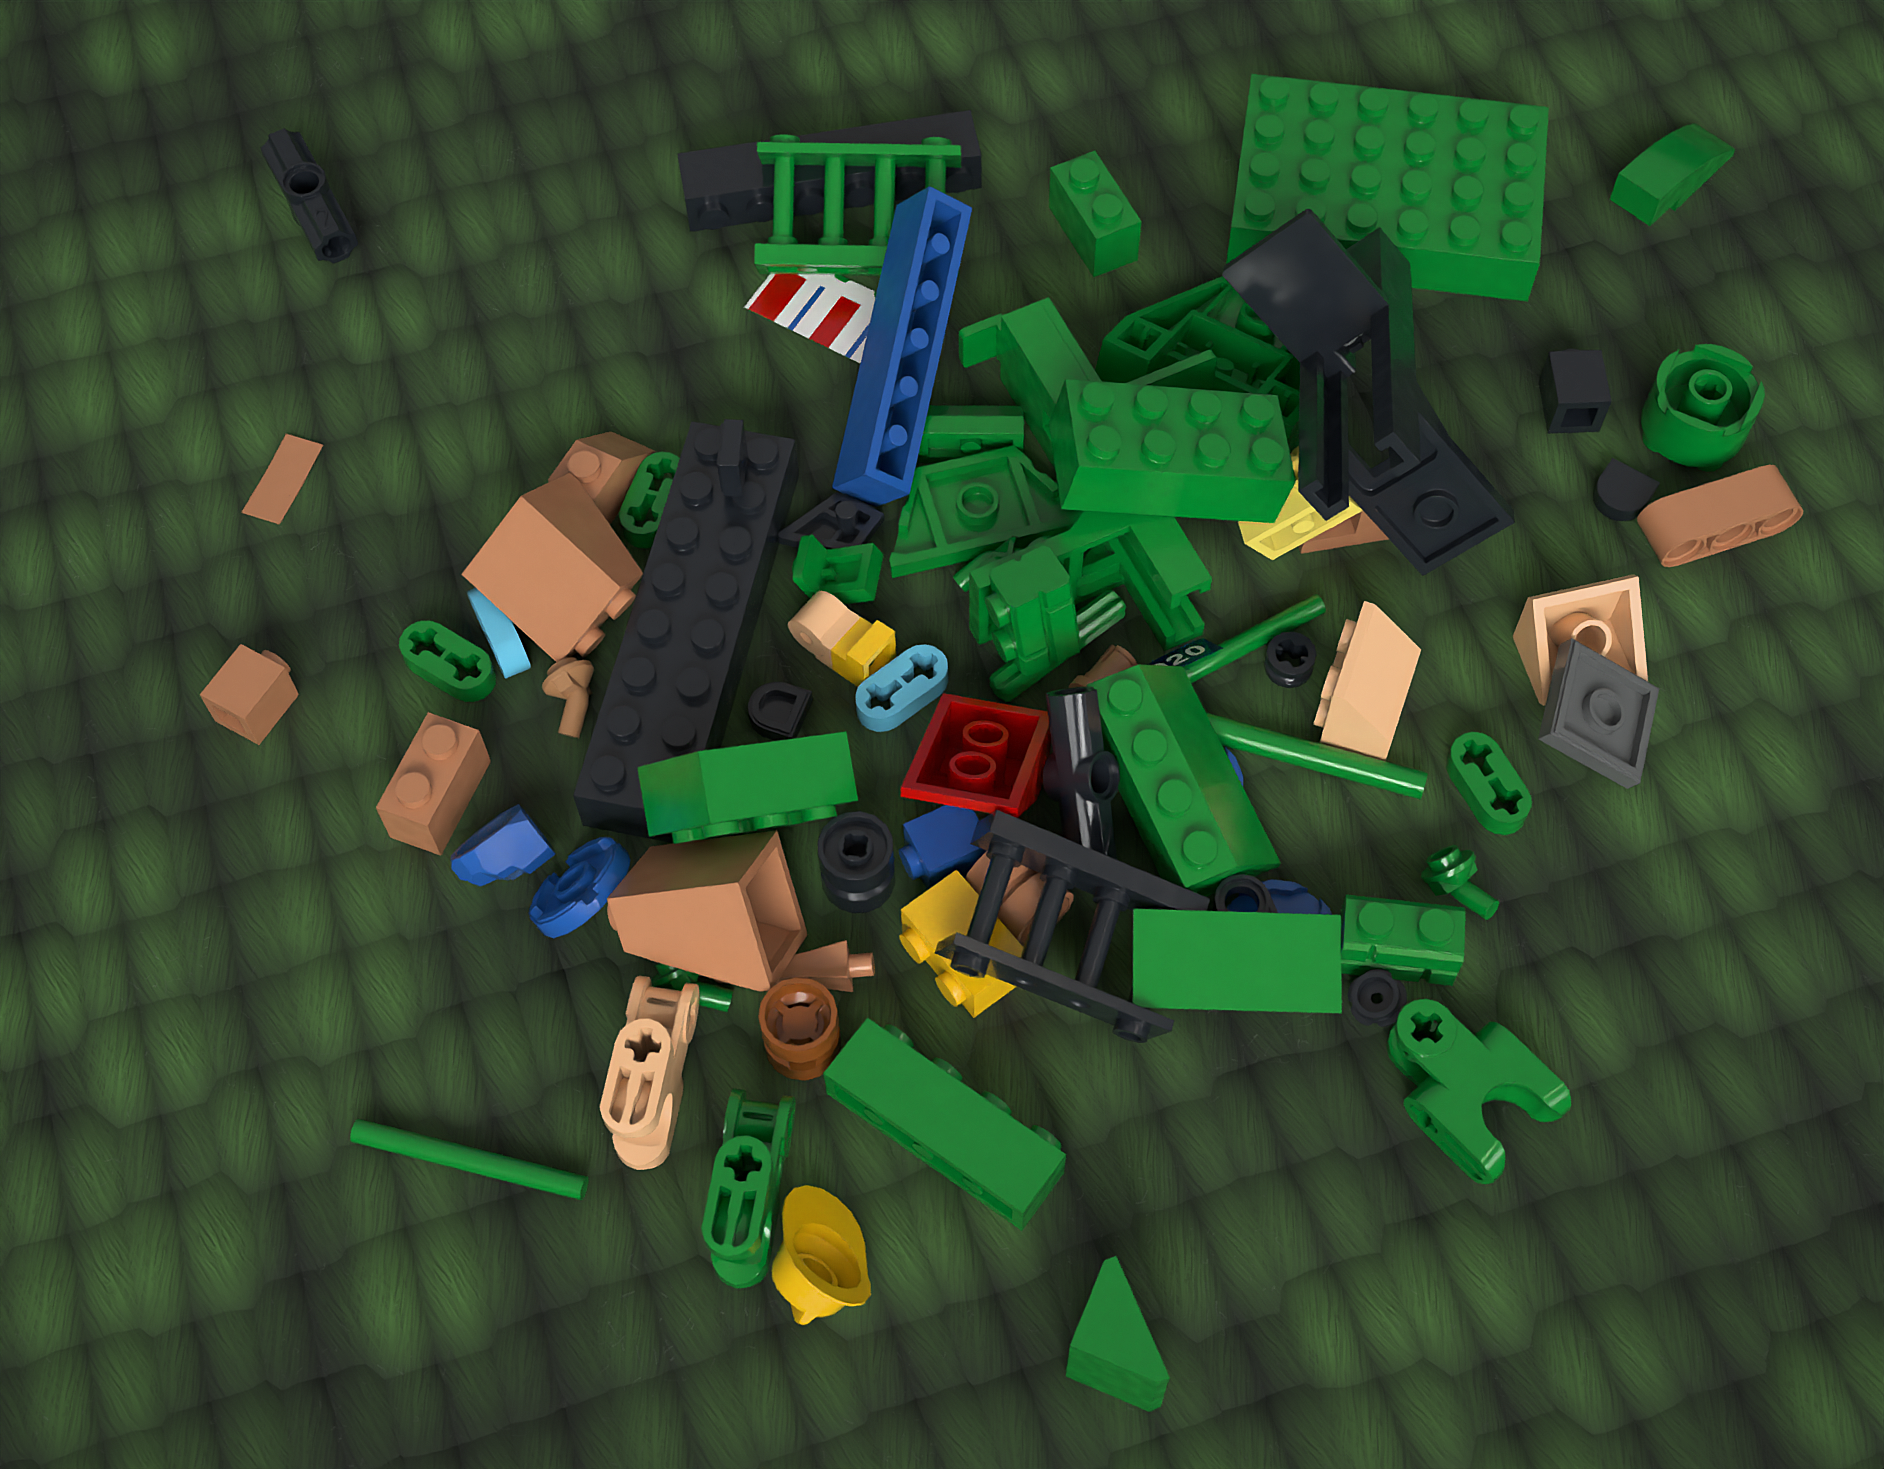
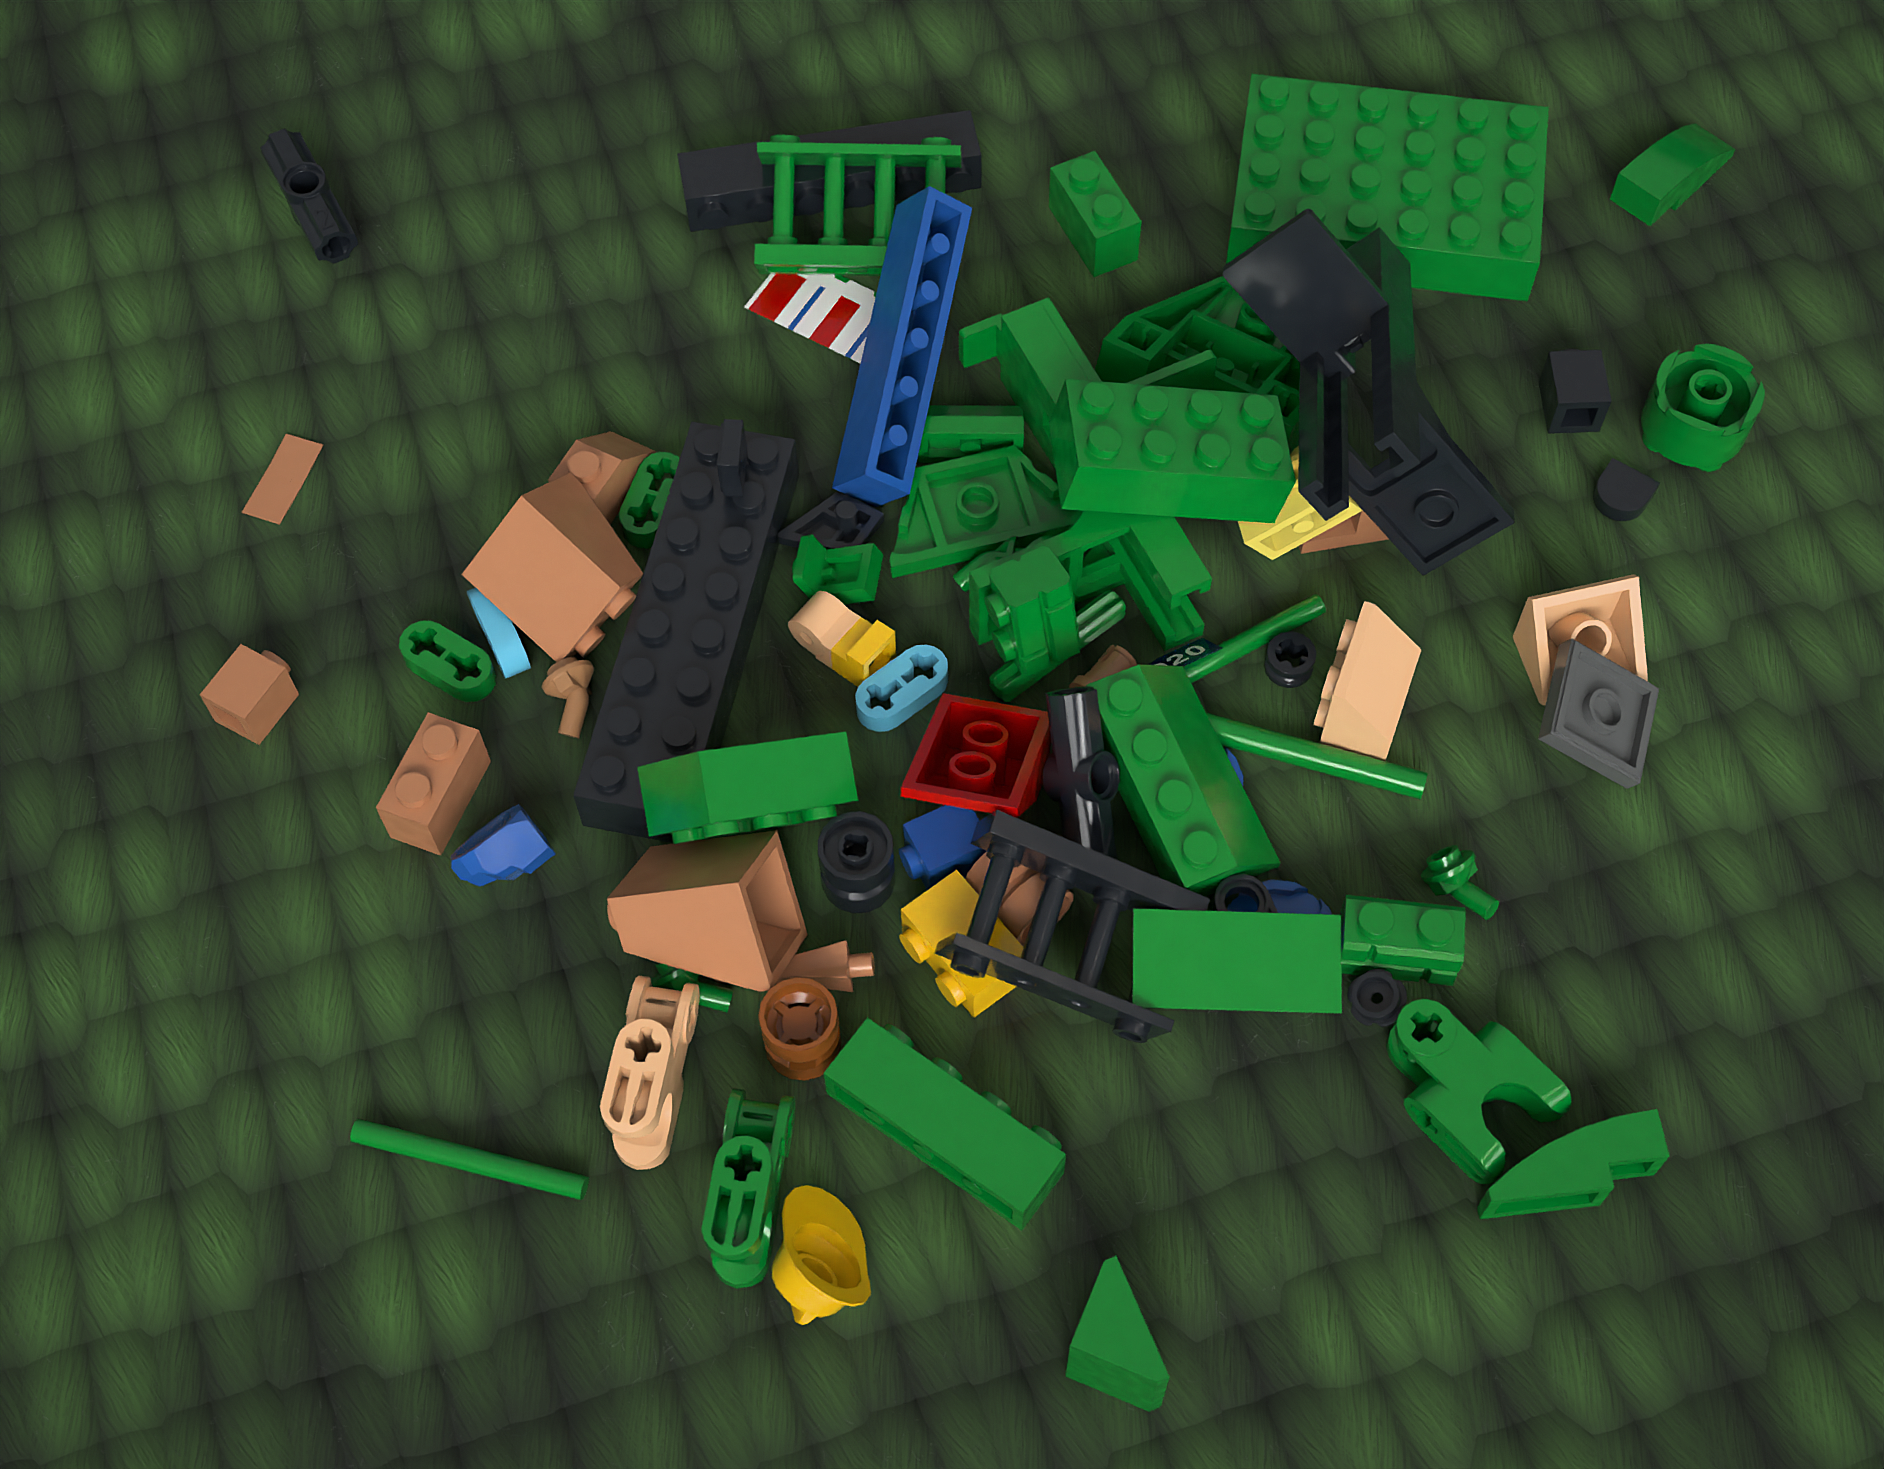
blue tile [529,837,631,938] -> none
black tile [748,682,813,741] -> none
green beam [1446,732,1532,835] -> none
nougat beam [1637,465,1804,567] -> none
none -> green slope [1477,1109,1670,1219]

